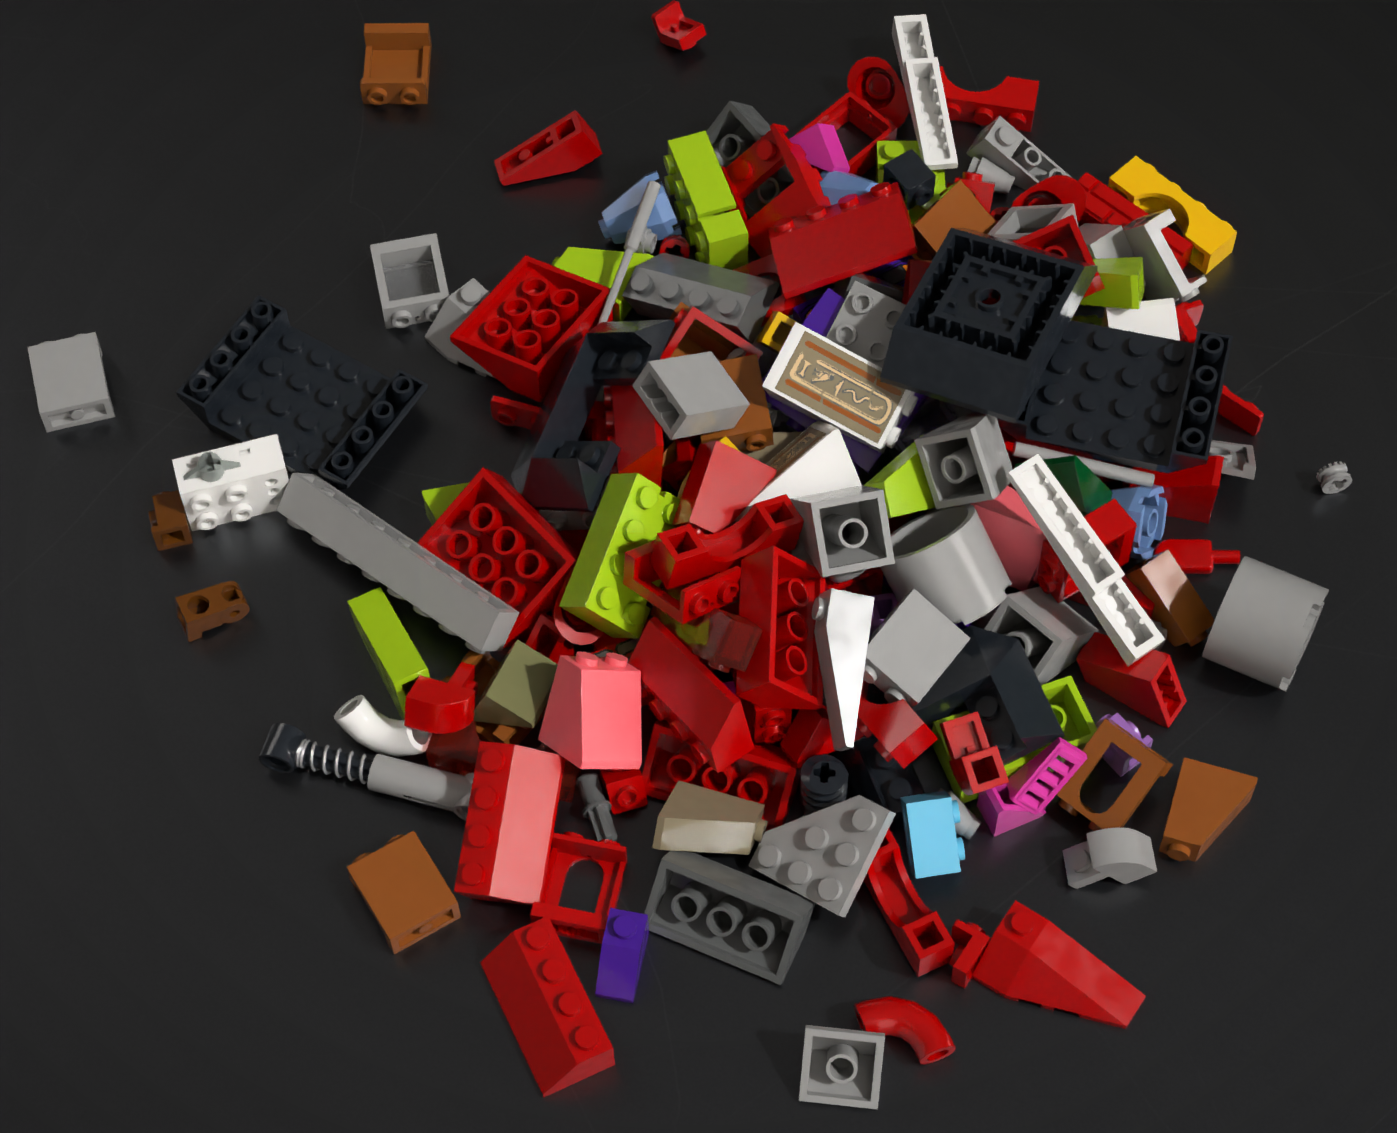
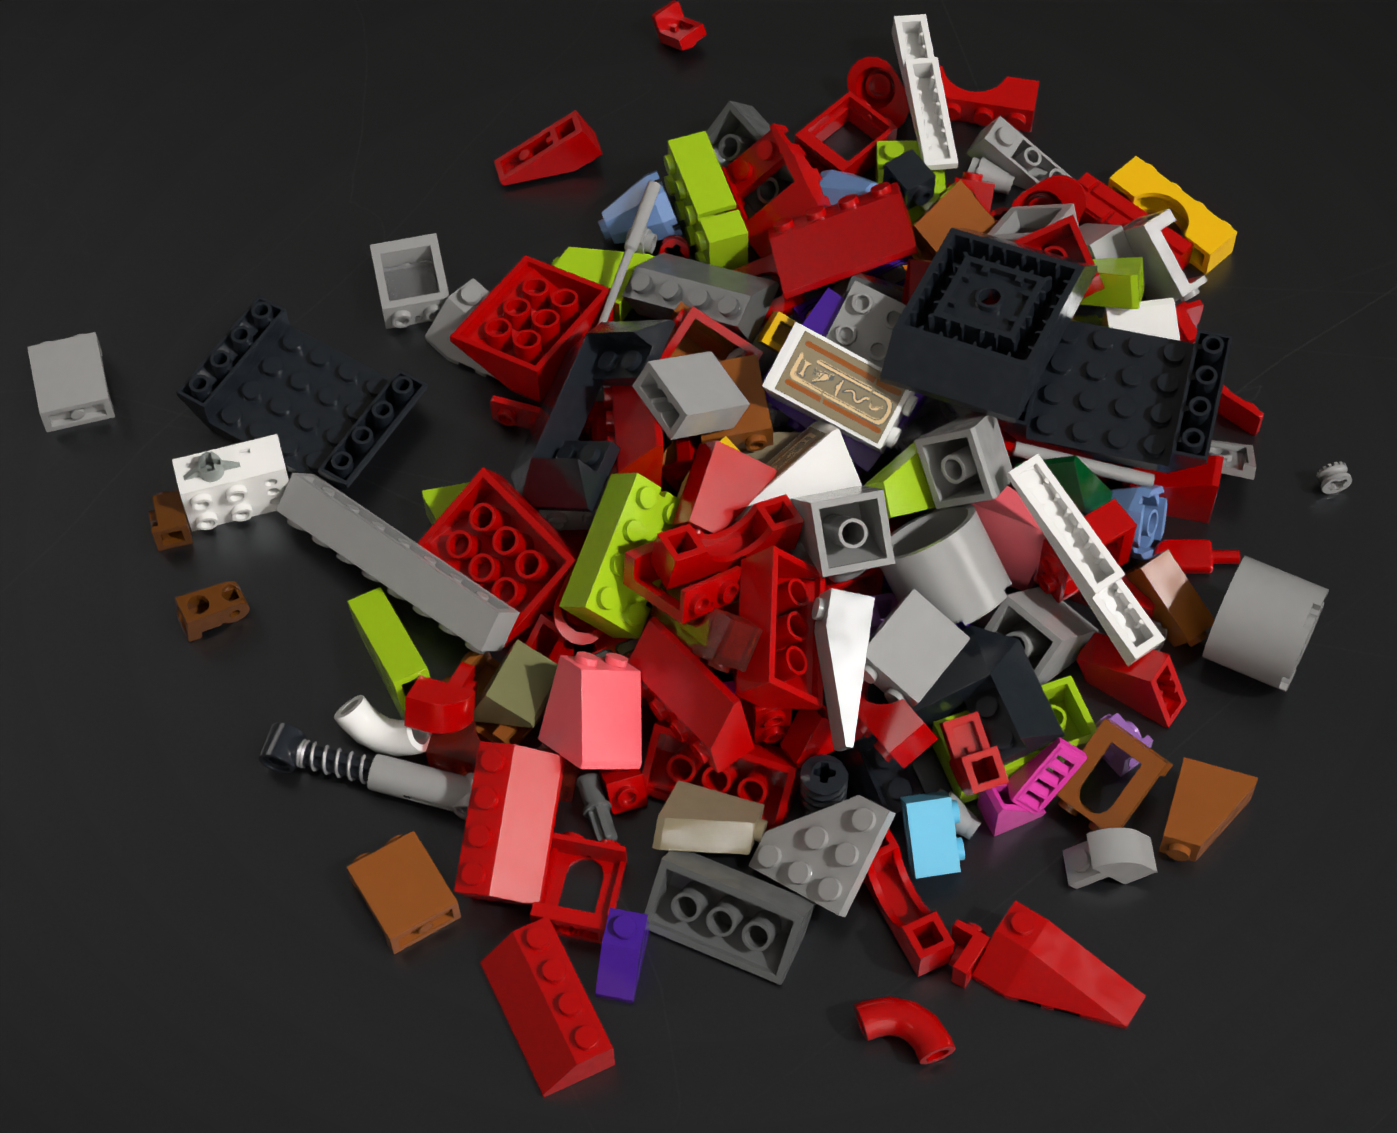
dark orange panel [360,23,432,105] -> none
dark pink slope [789,123,850,173] -> none
light grey slope [799,1025,885,1110] -> none

